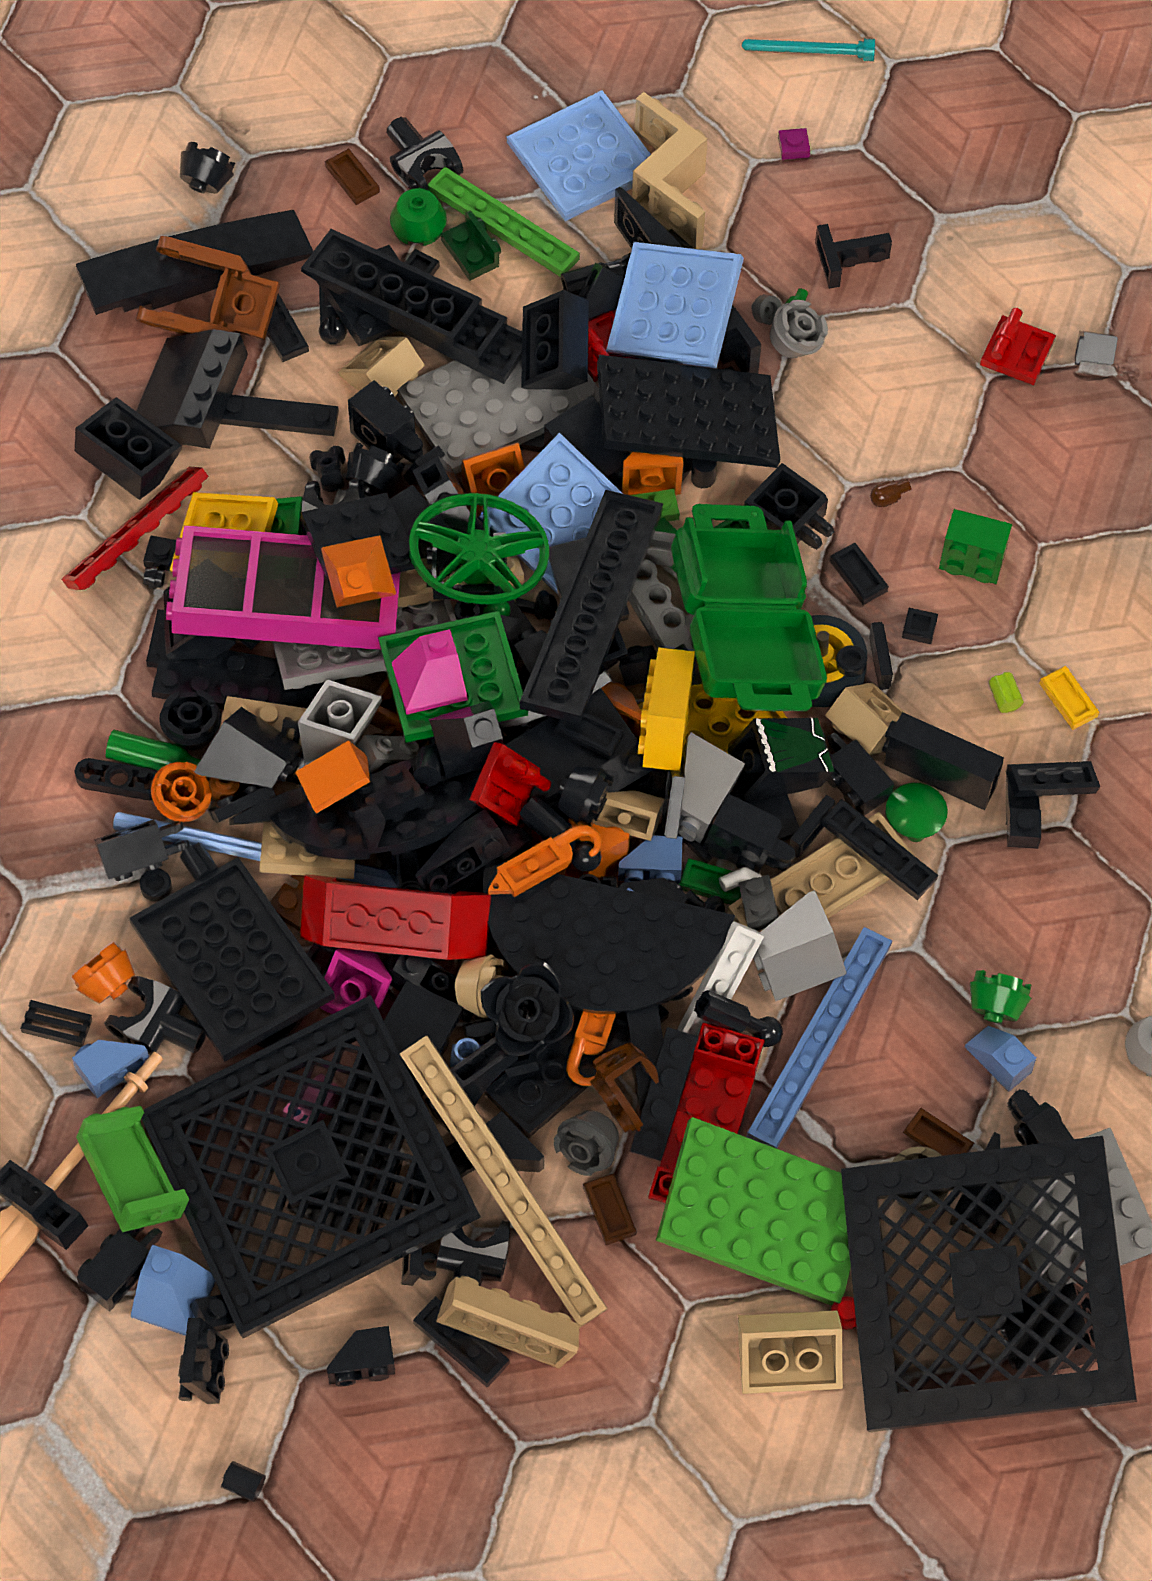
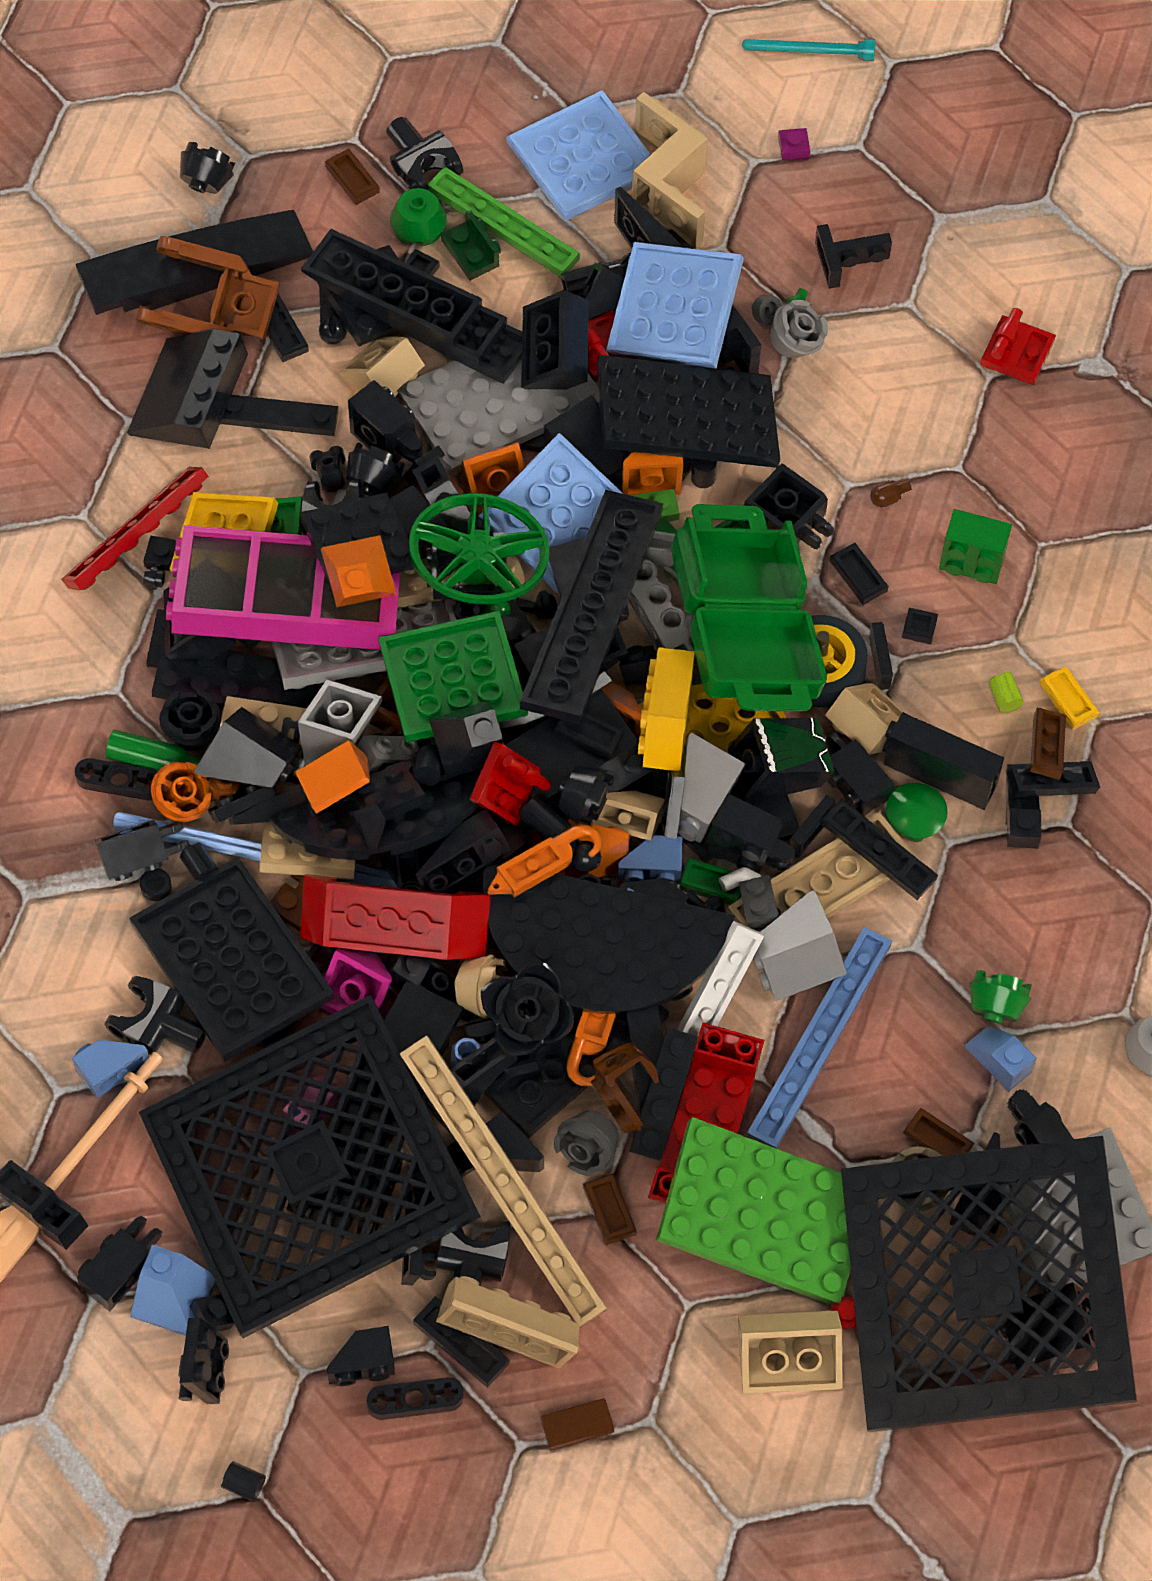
black tile [20,1000,92,1047] -> none
orange cone [72,942,135,1004] -> none
black slope [74,397,182,500] -> none
bright green panel [76,1106,189,1233] -> none
dark pink slope [392,629,468,715] -> none
black piece [694,990,783,1047] -> none
black tile [836,645,867,677] -> none
bracket [1074,330,1118,365] -> none
none -> black beam [366,1377,464,1420]
none -> reddish brown tile [540,1398,614,1451]
none -> reddish brown tile [1030,707,1066,780]

